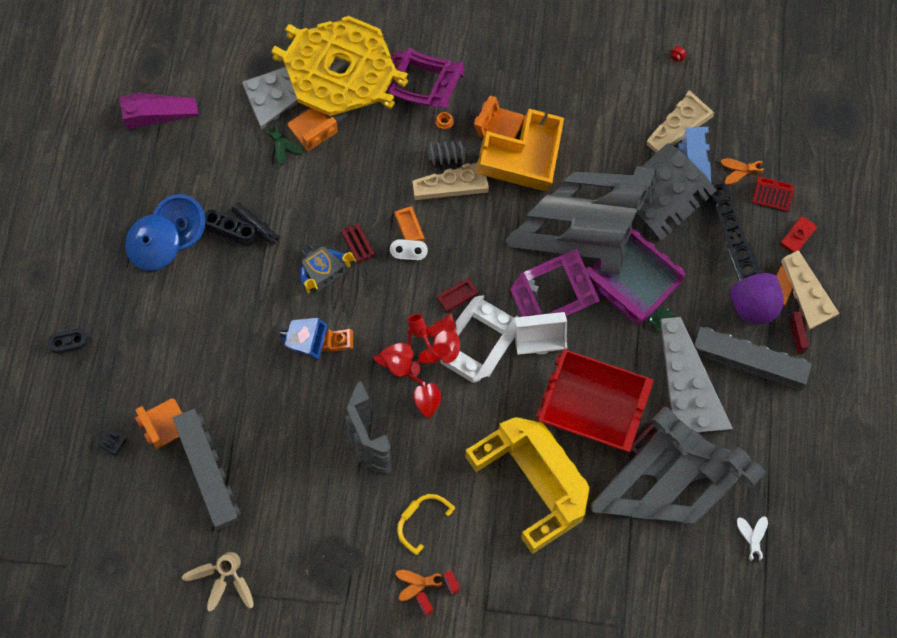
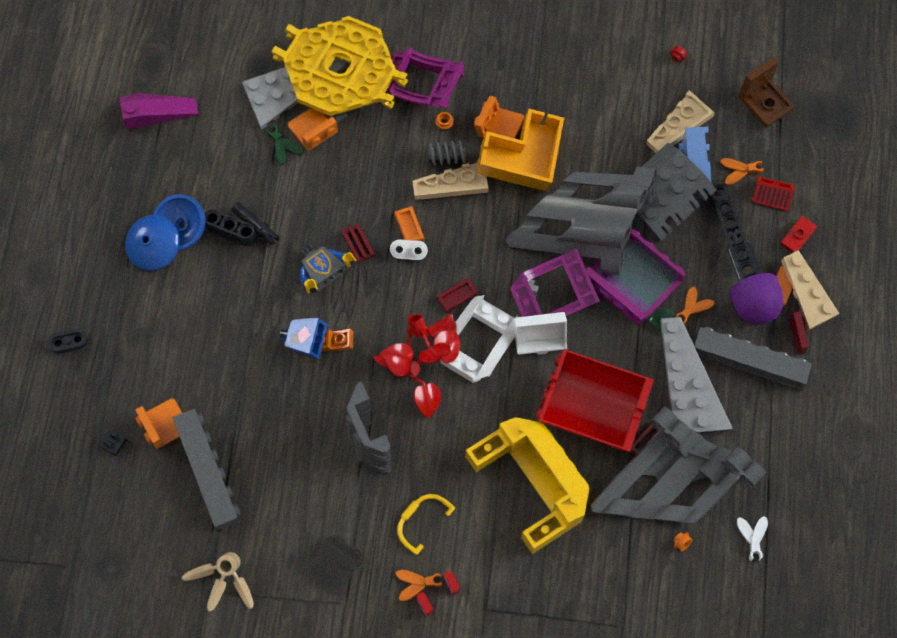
none -> orange plate [674,533,692,551]
none -> orange piece [676,287,714,325]
none -> reddish brown bracket [738,57,795,128]

